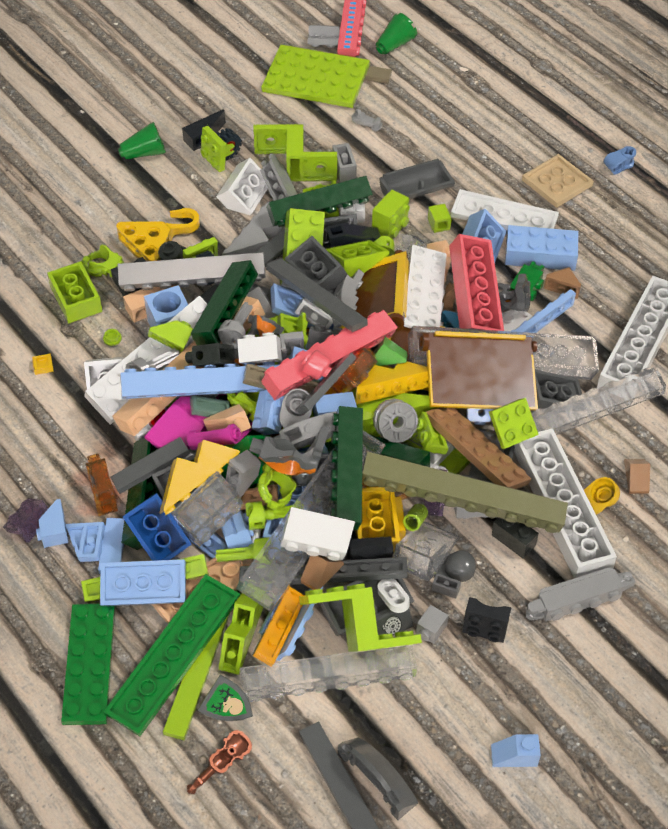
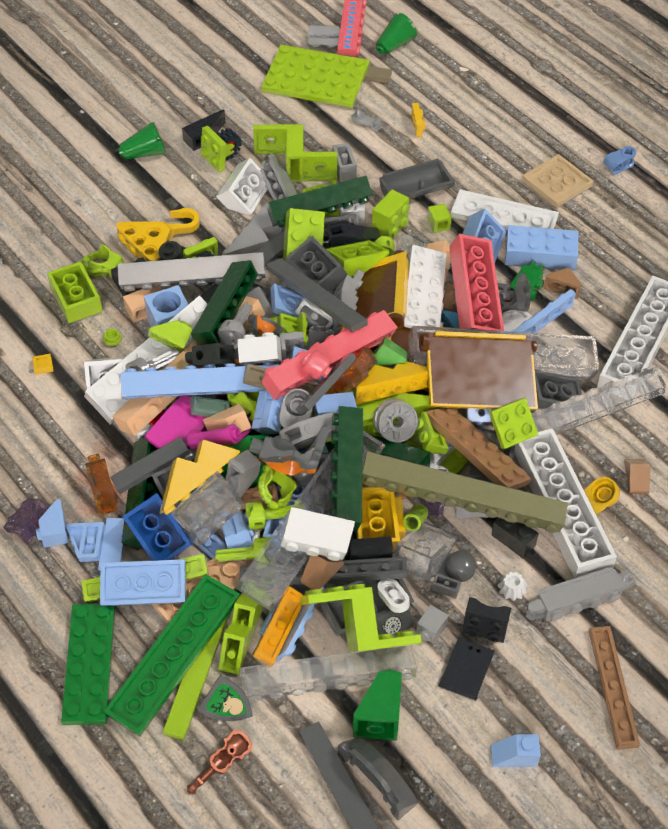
none -> green slope [353,669,402,741]
none -> yellow plate [411,103,426,137]
none -> black container [438,637,495,701]
none -> white piece [498,572,527,601]
none -> medium nougat tile [588,626,640,750]

